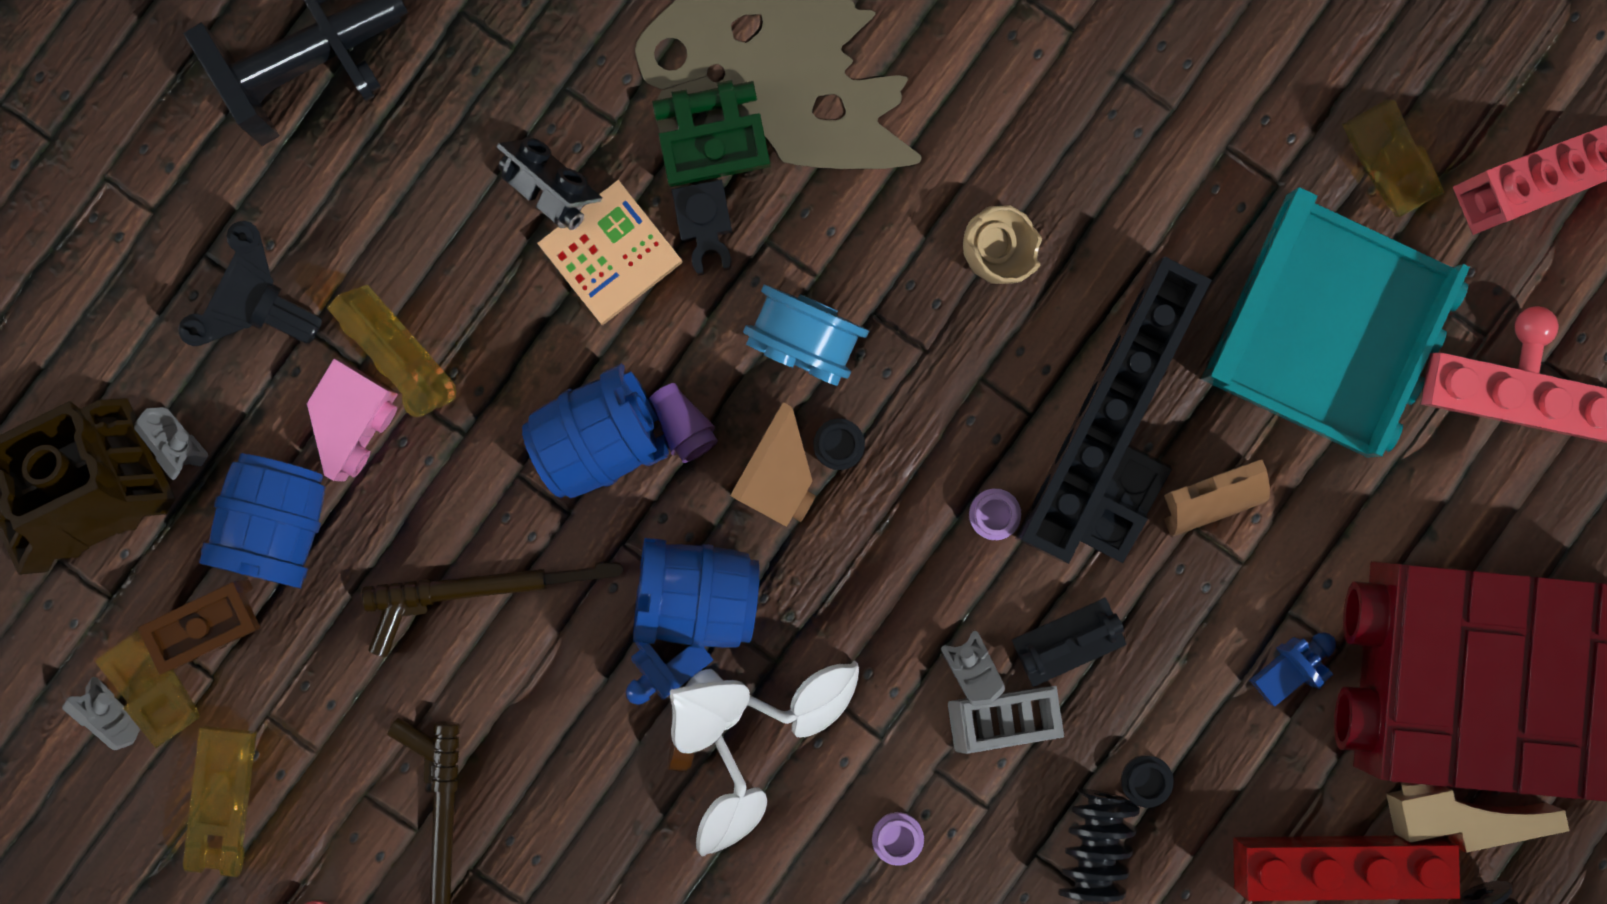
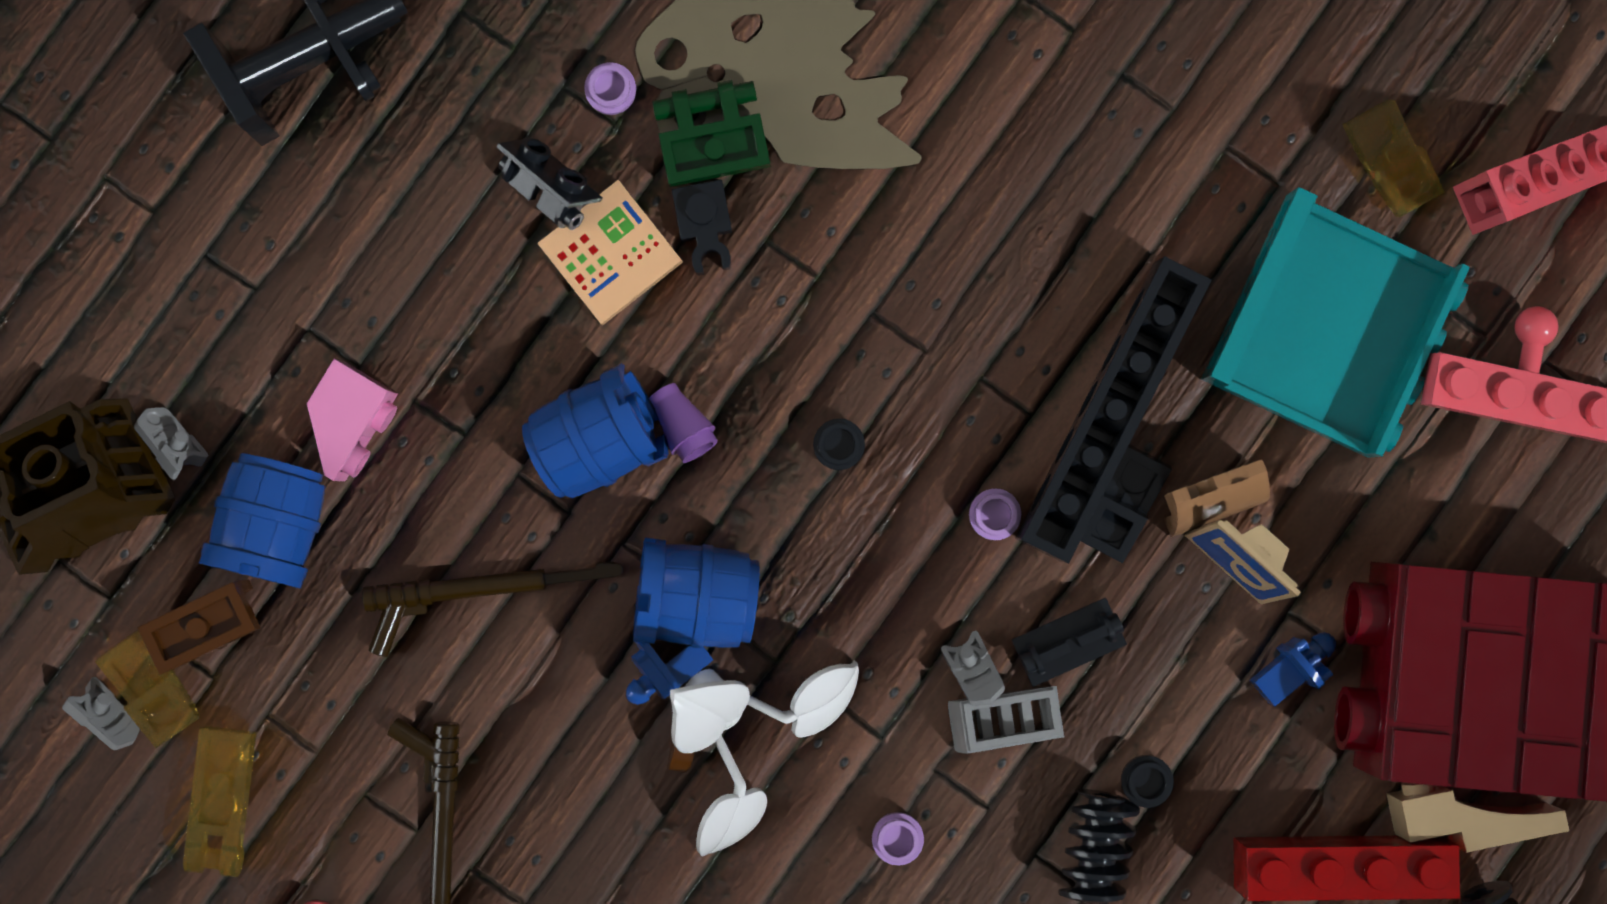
black axle [178,221,322,346] -> none
clear yellow plate [327,285,456,417] -> none
medium nougat slope [730,402,816,527] -> none
dark azure wheel [743,284,869,386] -> none
tan hair [963,205,1042,284] -> none
none -> lavender plate [584,62,636,115]
none -> tan piece [1185,520,1301,605]

